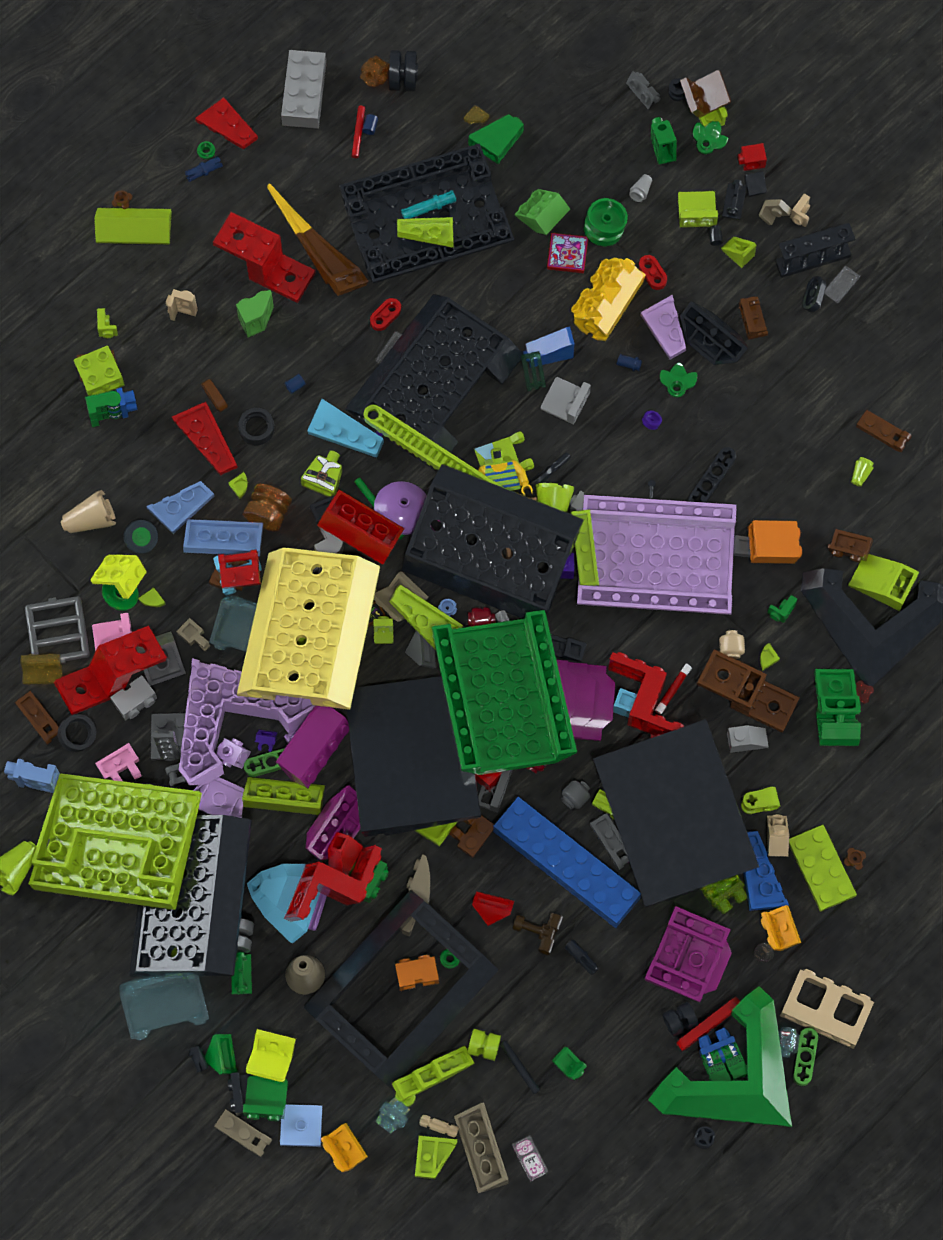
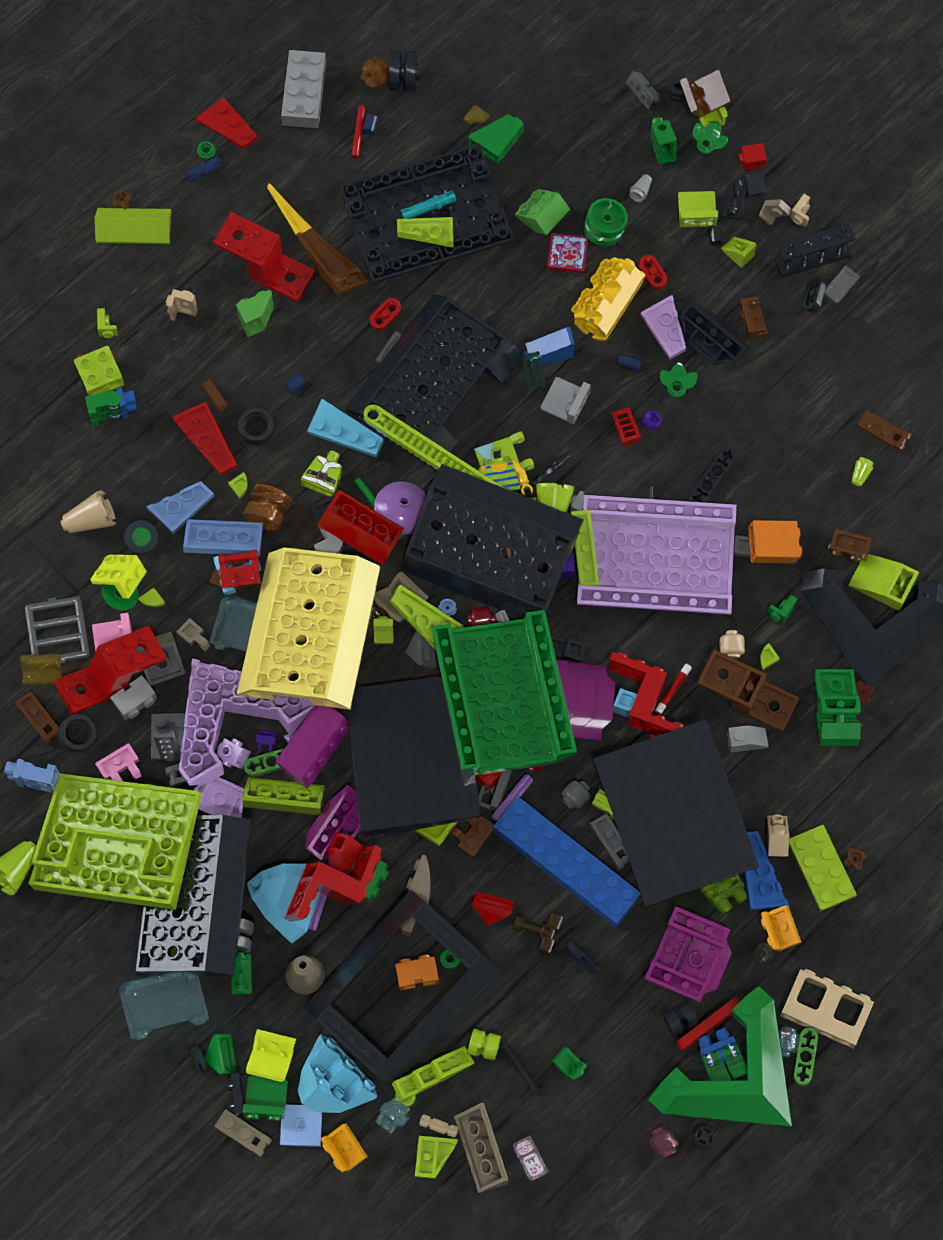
lime piece [741,787,780,814] -> none
none -> medium azure brick [298,1034,377,1113]
none -> medium lavender axle [492,774,533,822]
none -> red slope [611,407,641,447]
none -> clear pink head [649,1127,679,1158]

